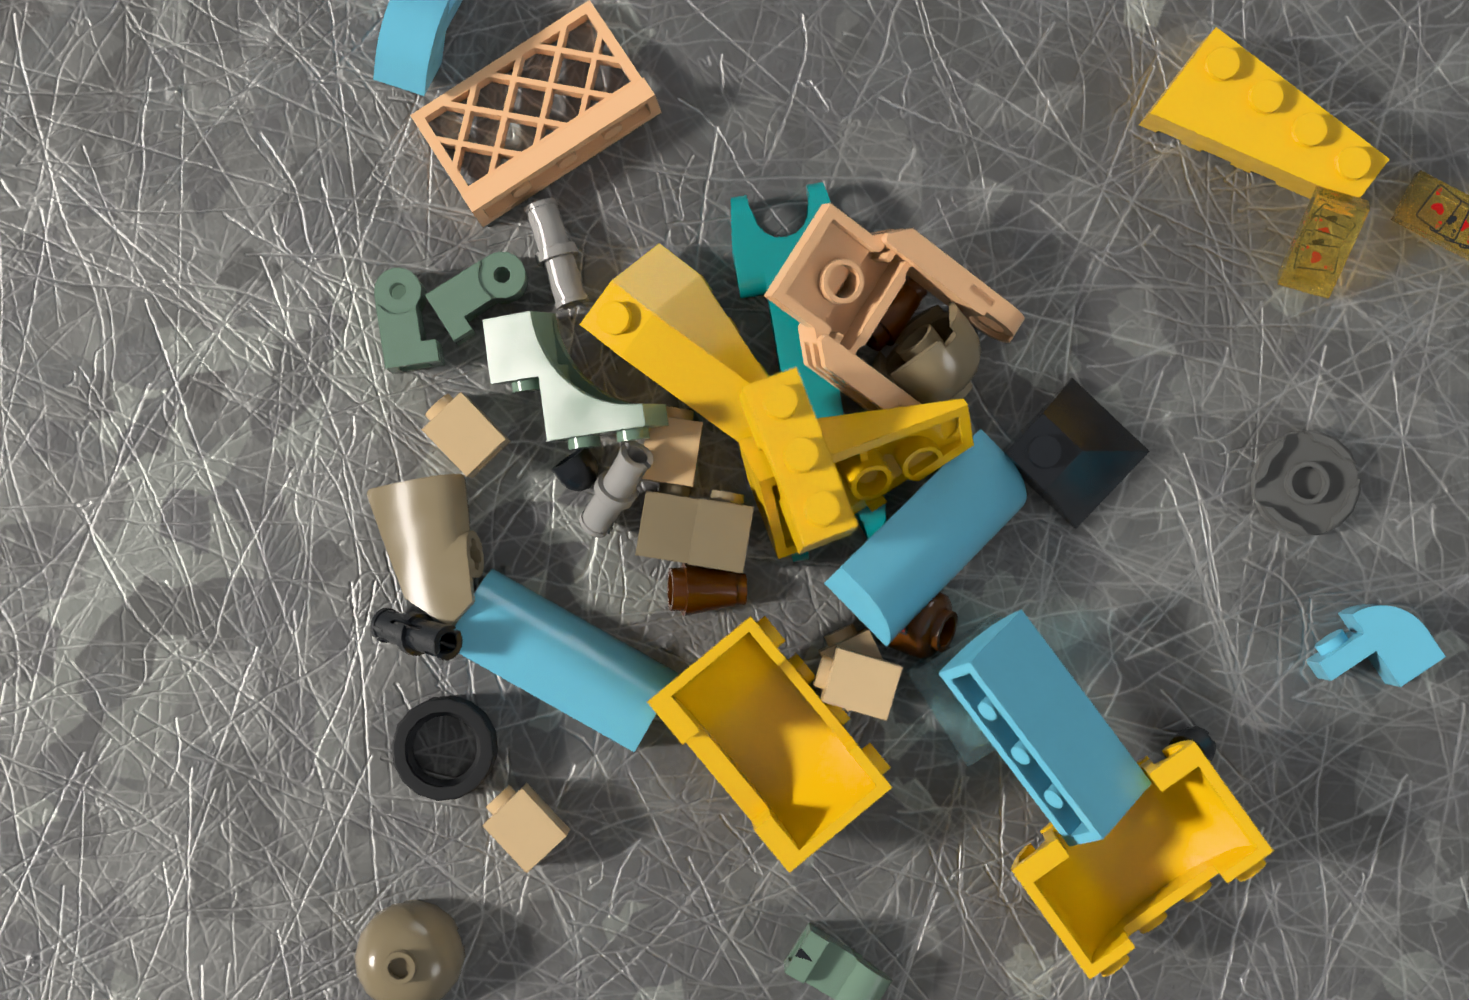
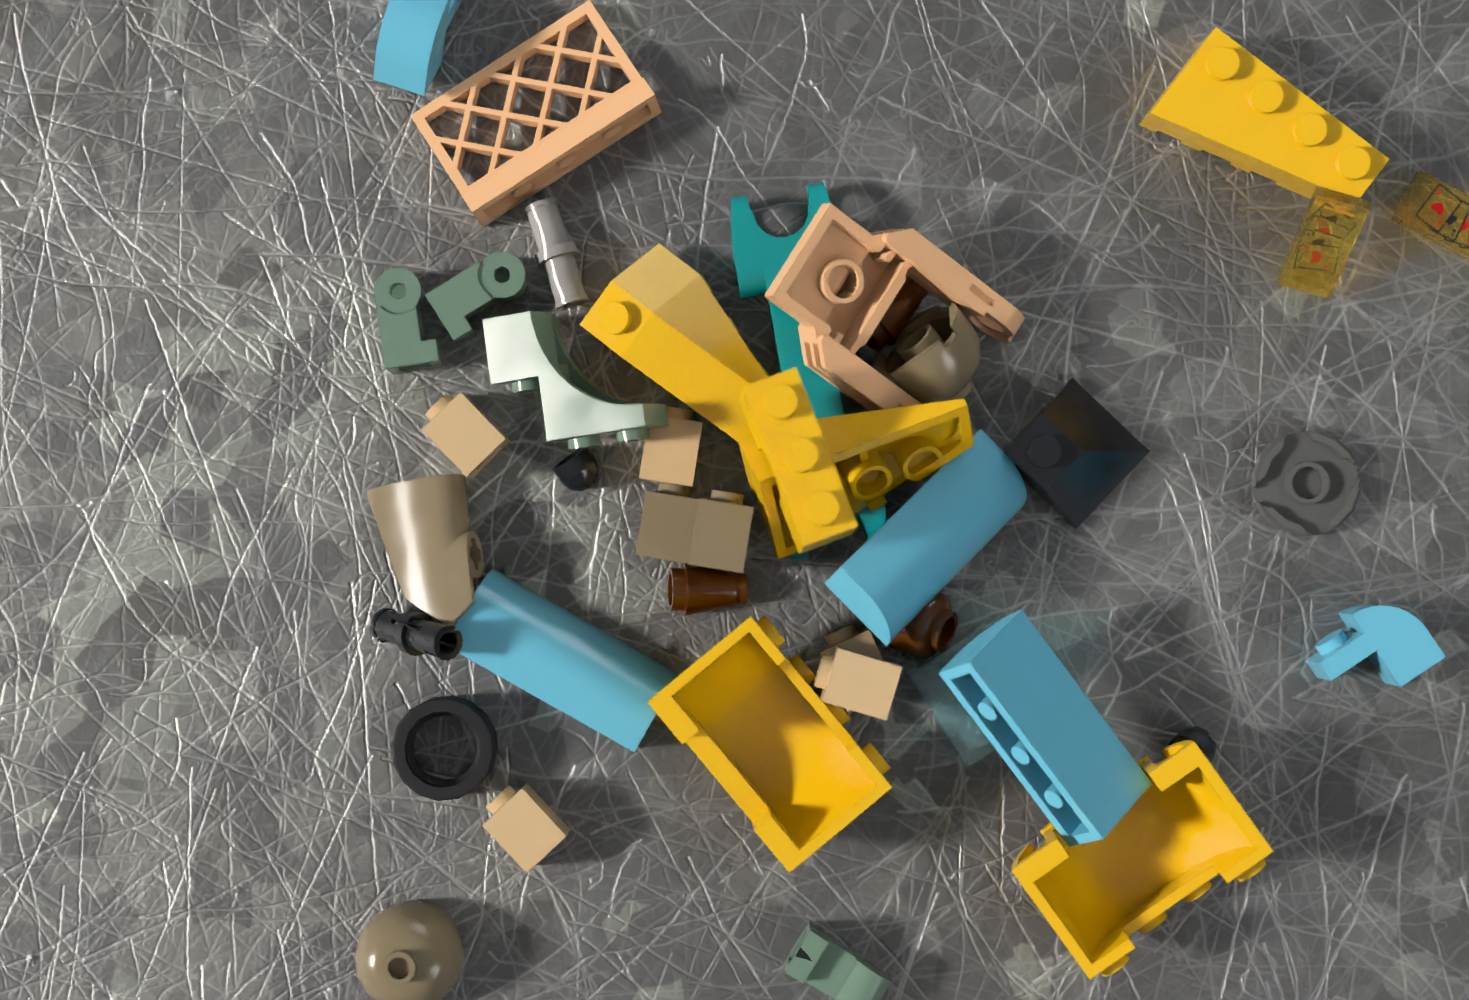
light grey pin [579,441,654,538] -> none

